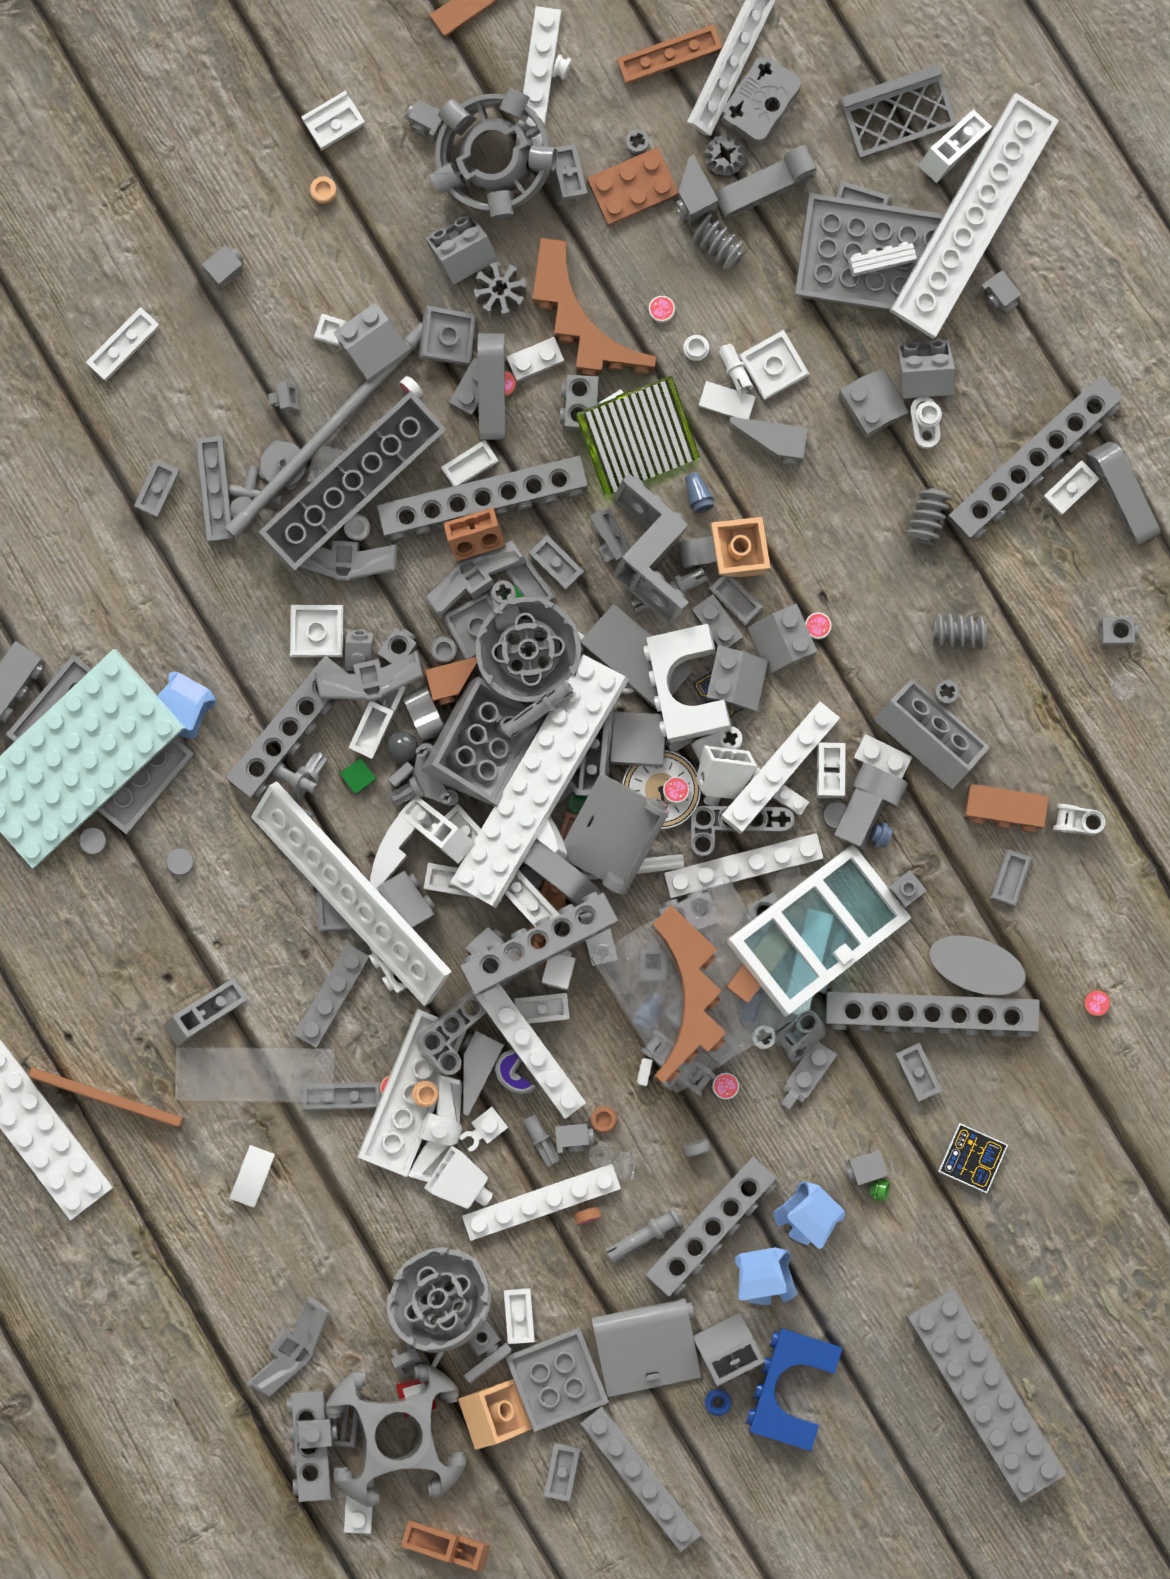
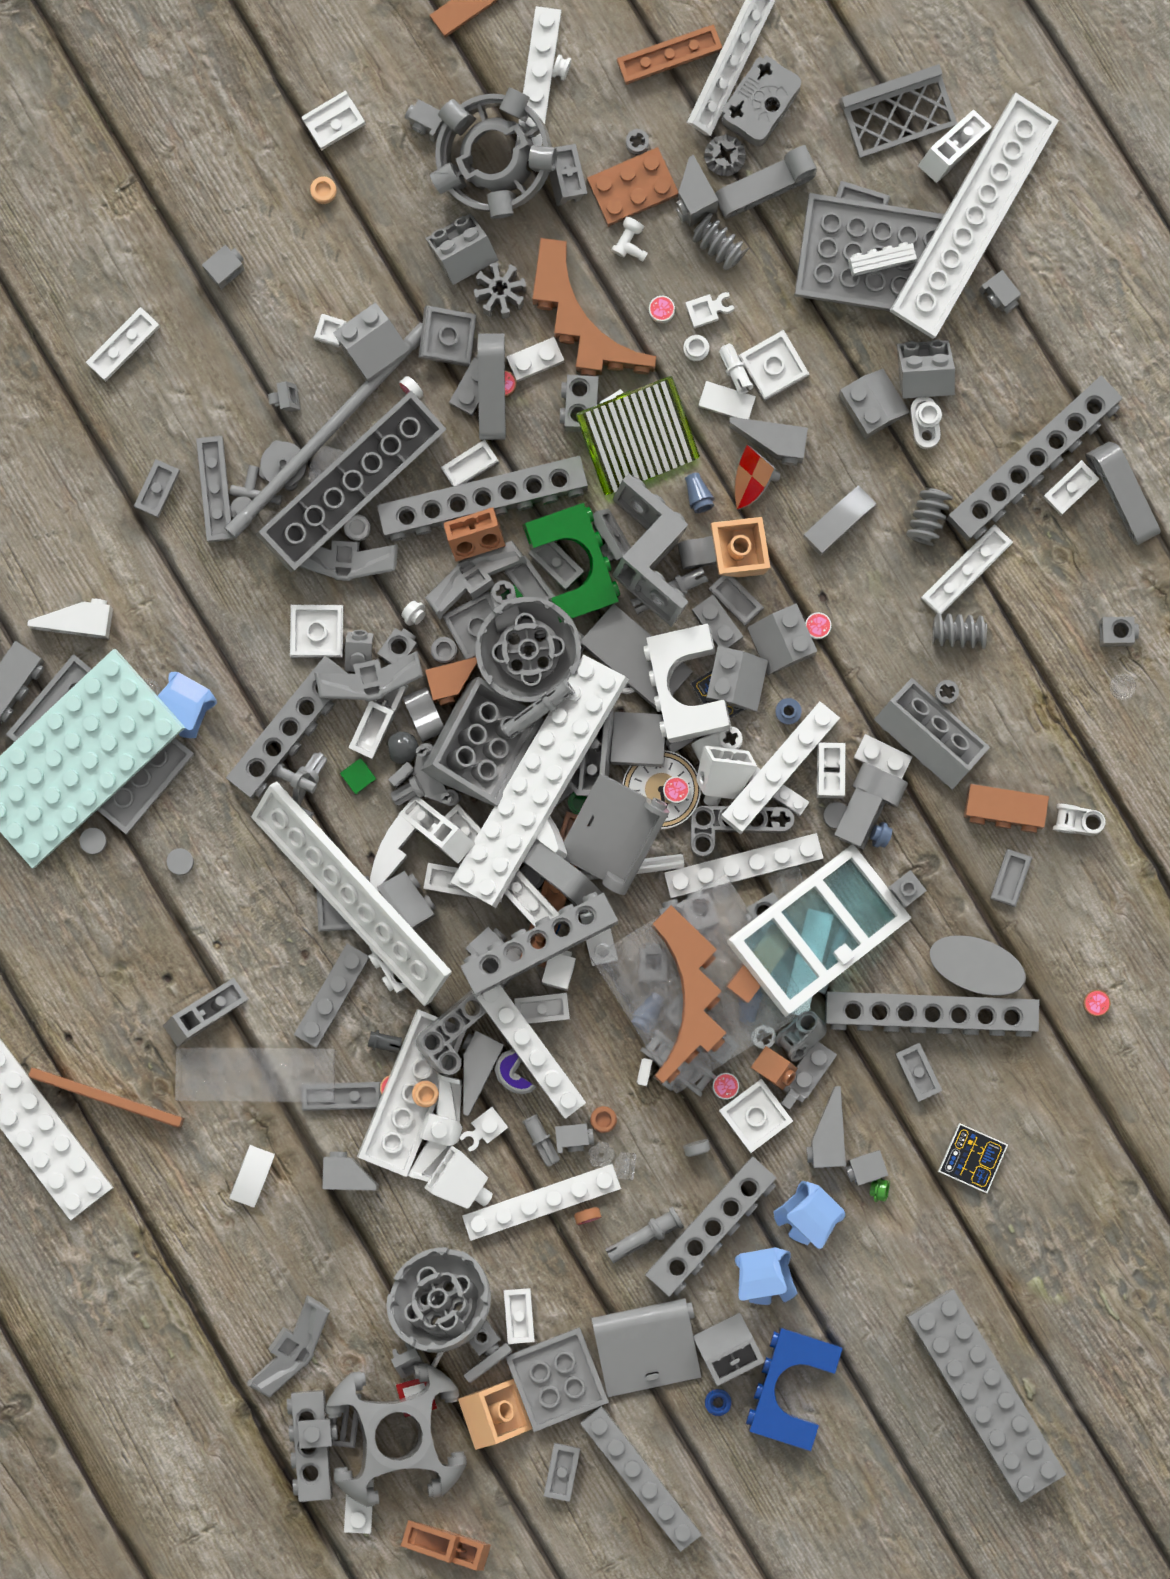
none -> white slope [27,599,113,640]
none -> light grey slope [322,1152,379,1190]
none -> dark grey pin [368,1030,402,1054]
none -> white plate [401,601,426,626]
none -> green arch [522,503,620,623]
none -> white piece [611,217,648,262]
none -> white plate [685,292,734,329]
none -> white plate [719,1079,793,1153]
none -> shield [735,444,780,510]
none -> nougat brick [751,1046,798,1090]
none -> sand blue plate [775,698,802,725]
none -> light grey slope [803,485,876,556]
none -> light grey slope [806,1086,846,1168]
none -> white tile [921,524,1013,615]

